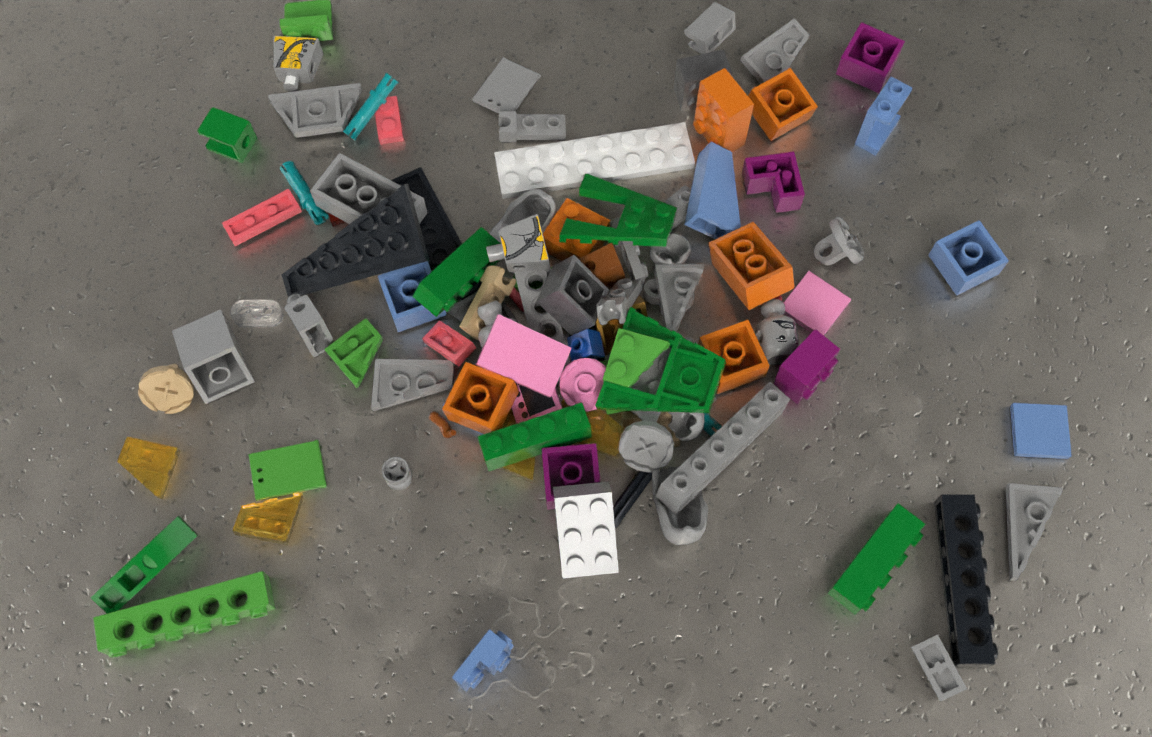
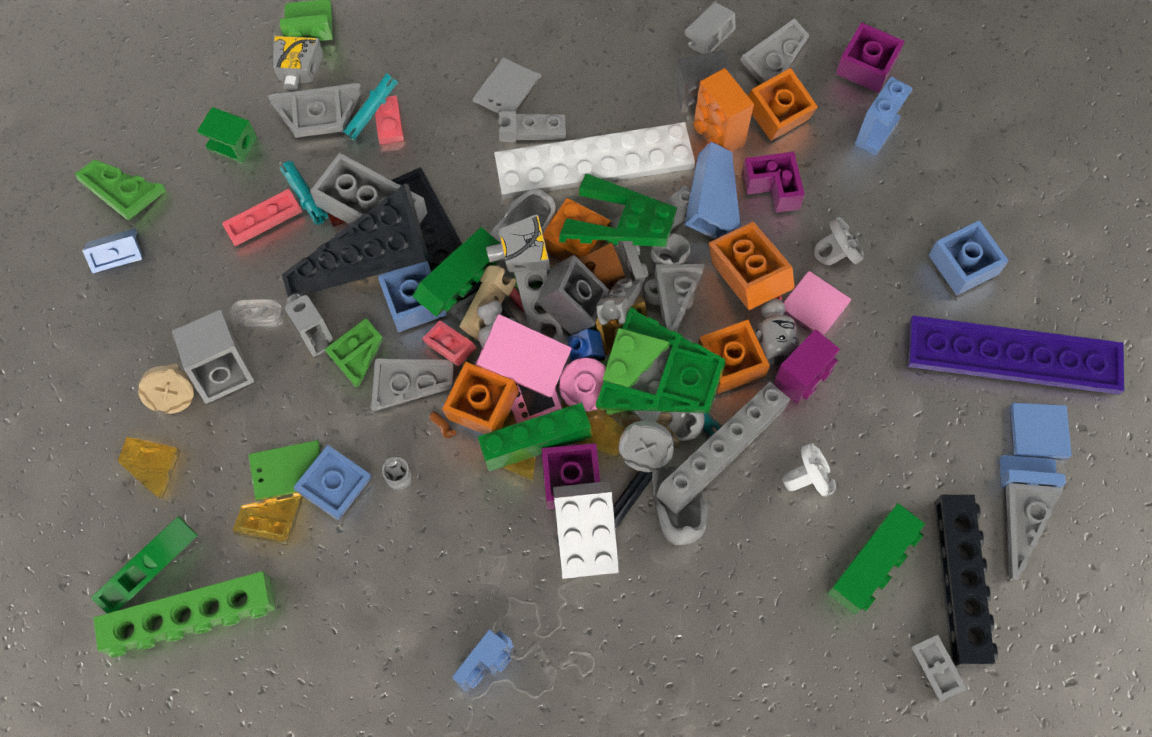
none -> bright green wing [75,160,166,220]
none -> panel [82,228,143,274]
none -> medium blue plate [294,445,372,521]
none -> white tile [782,443,836,497]
none -> dark purple plate [908,315,1124,395]
none -> medium blue panel [1000,455,1066,488]

